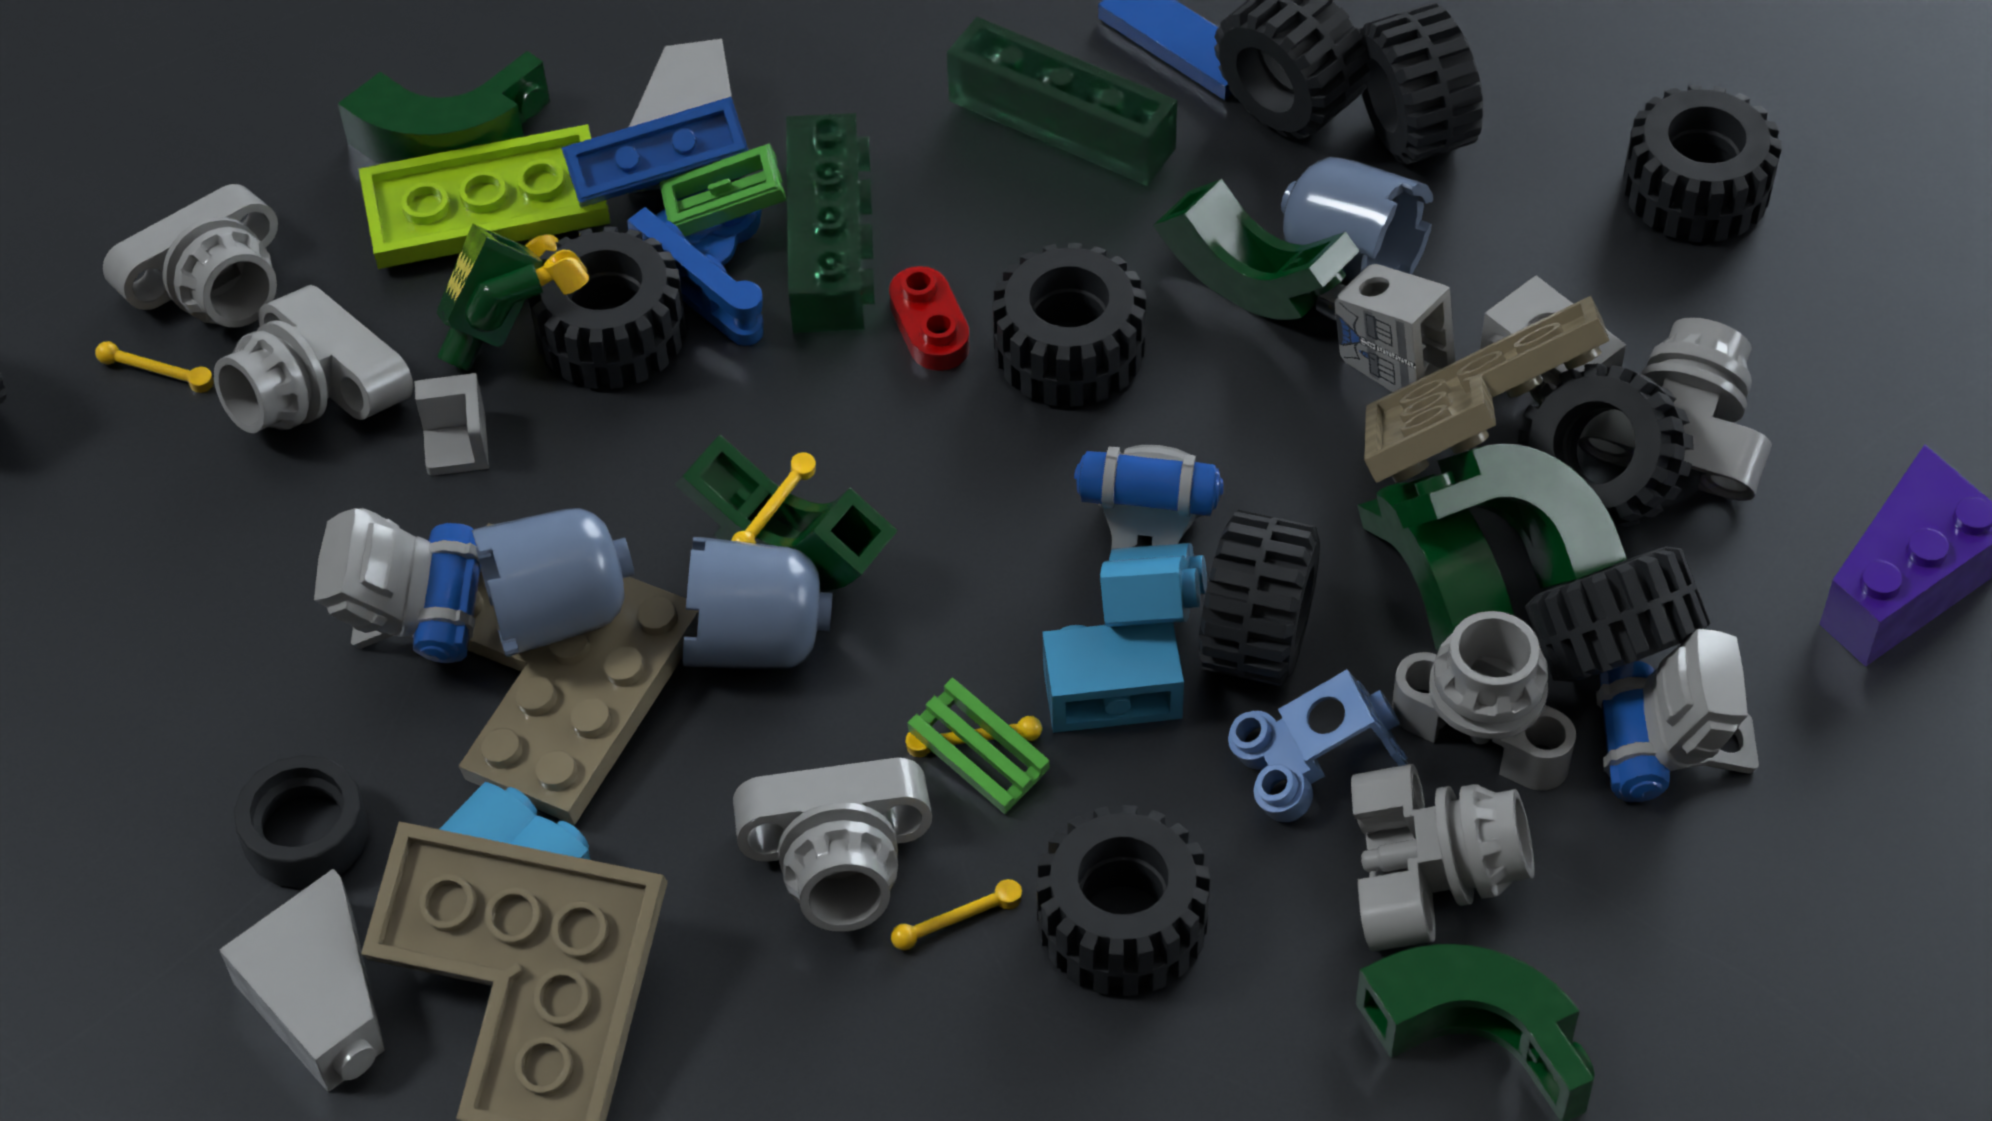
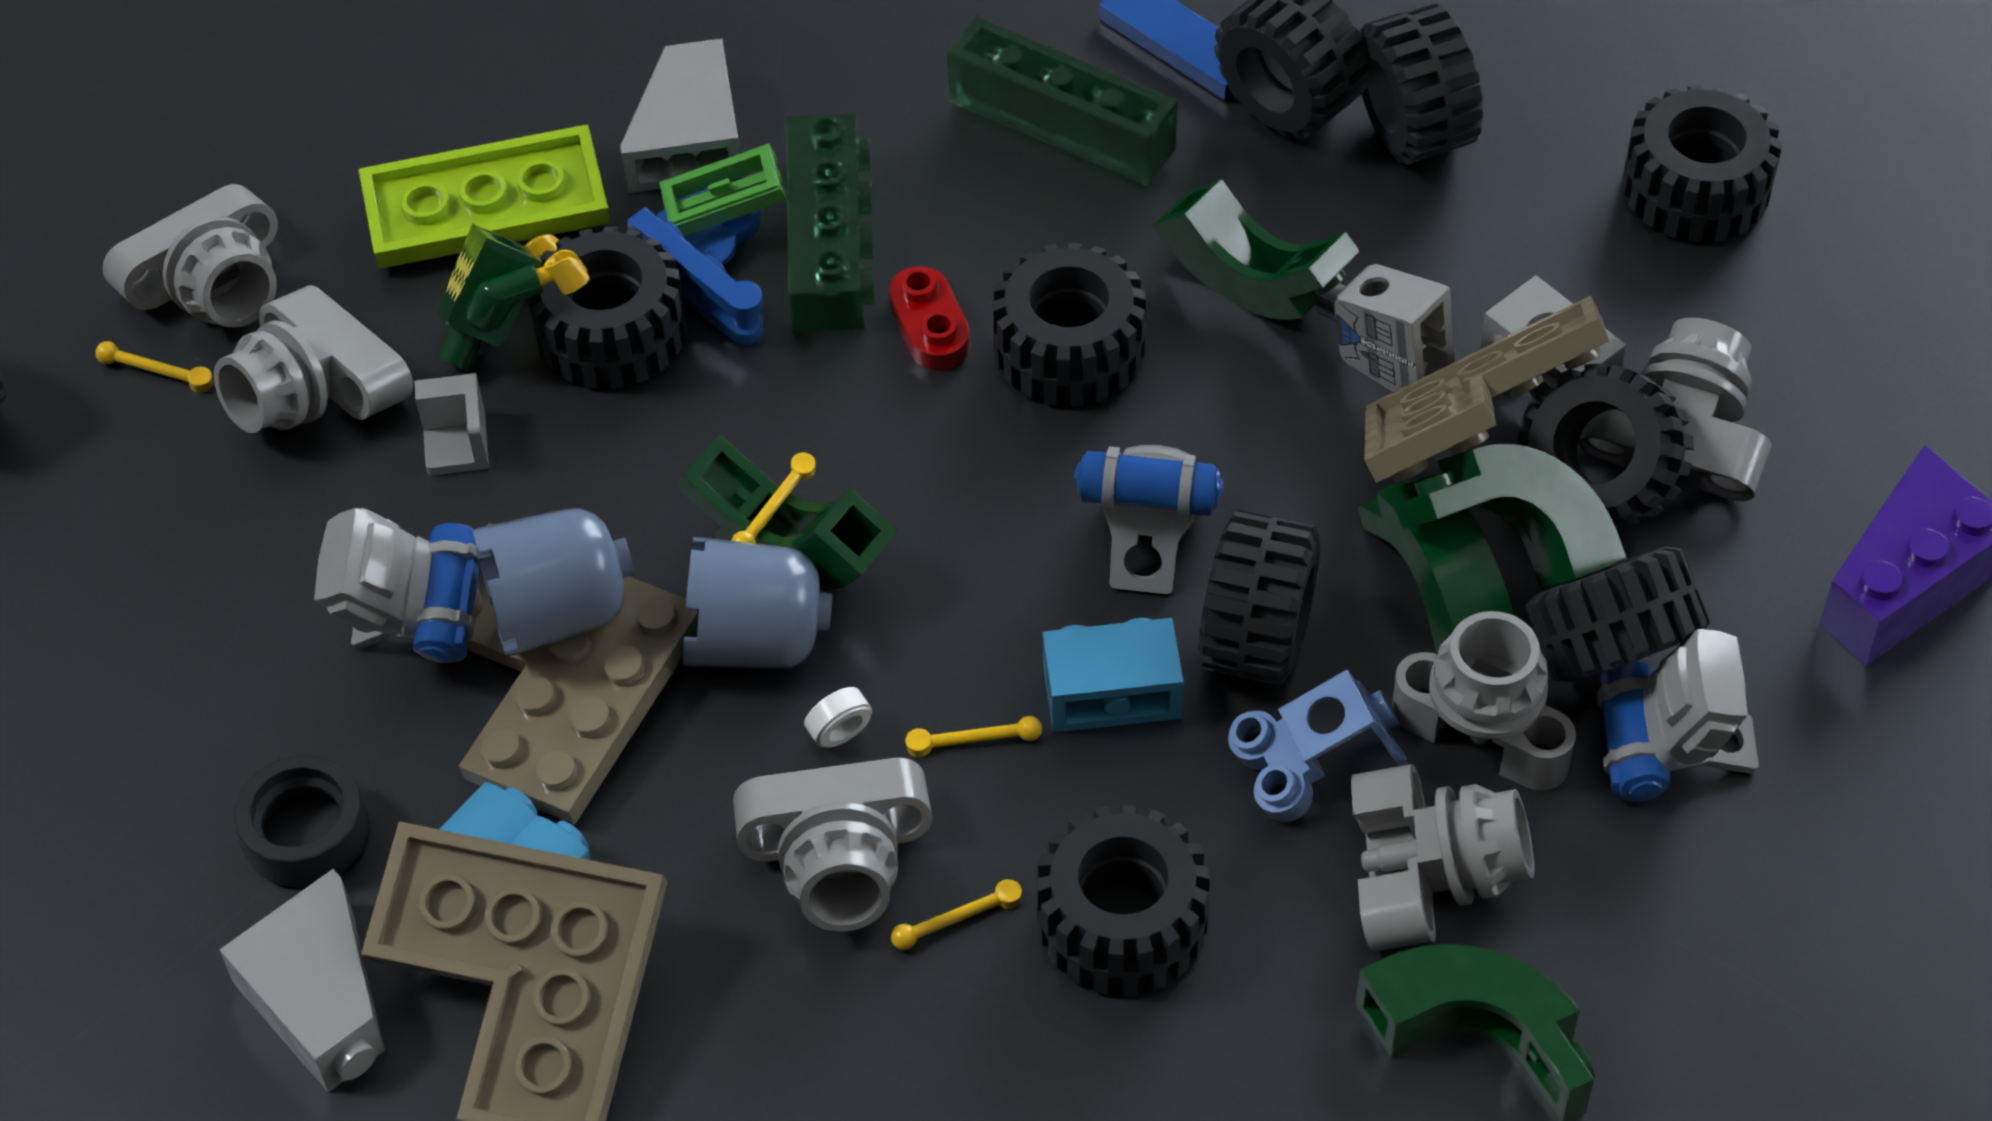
dark green arch [338,51,550,164] -> none
blue tile [562,97,749,208] -> none
bright green tile [907,677,1050,814] -> none
dark azure brick [1100,543,1207,627] -> none
sand blue cylinder [1281,157,1433,284] -> none
none -> white tile [804,687,872,748]

